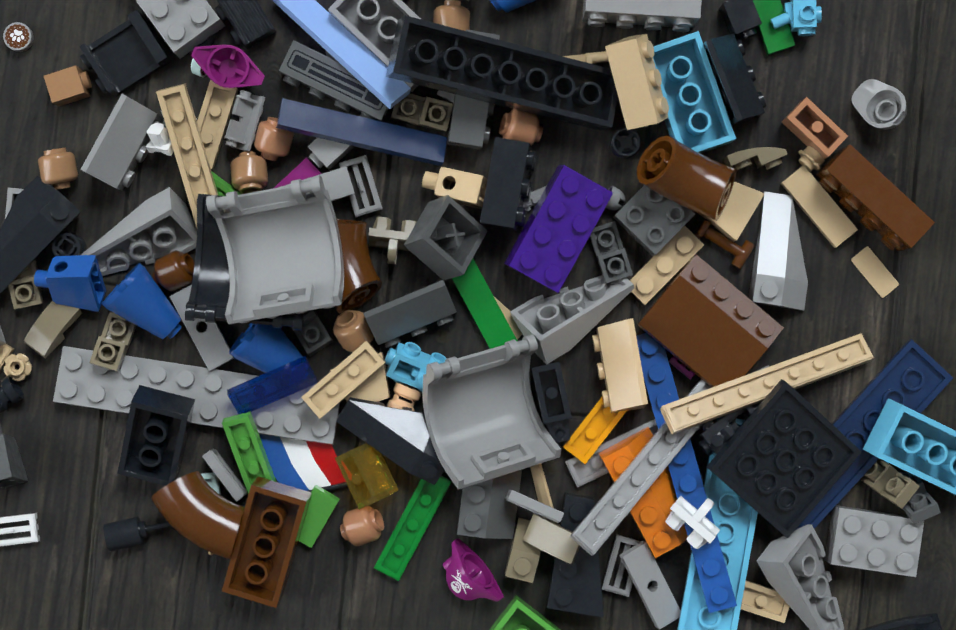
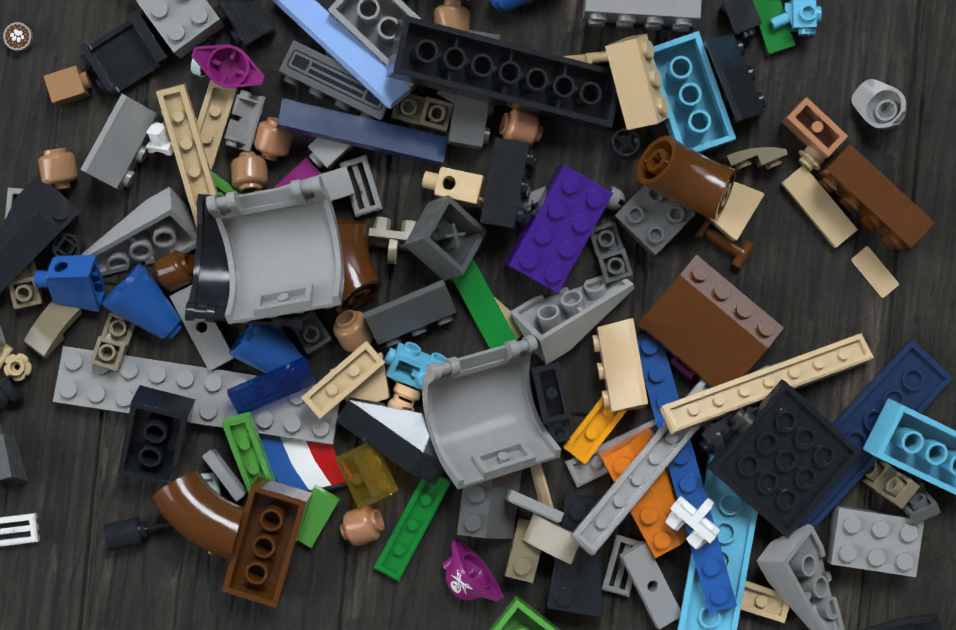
tan plate [629,226,704,305] -> none
light grey wedge [748,191,808,311] -> none
none -> pearl dark grey plate [729,407,755,433]

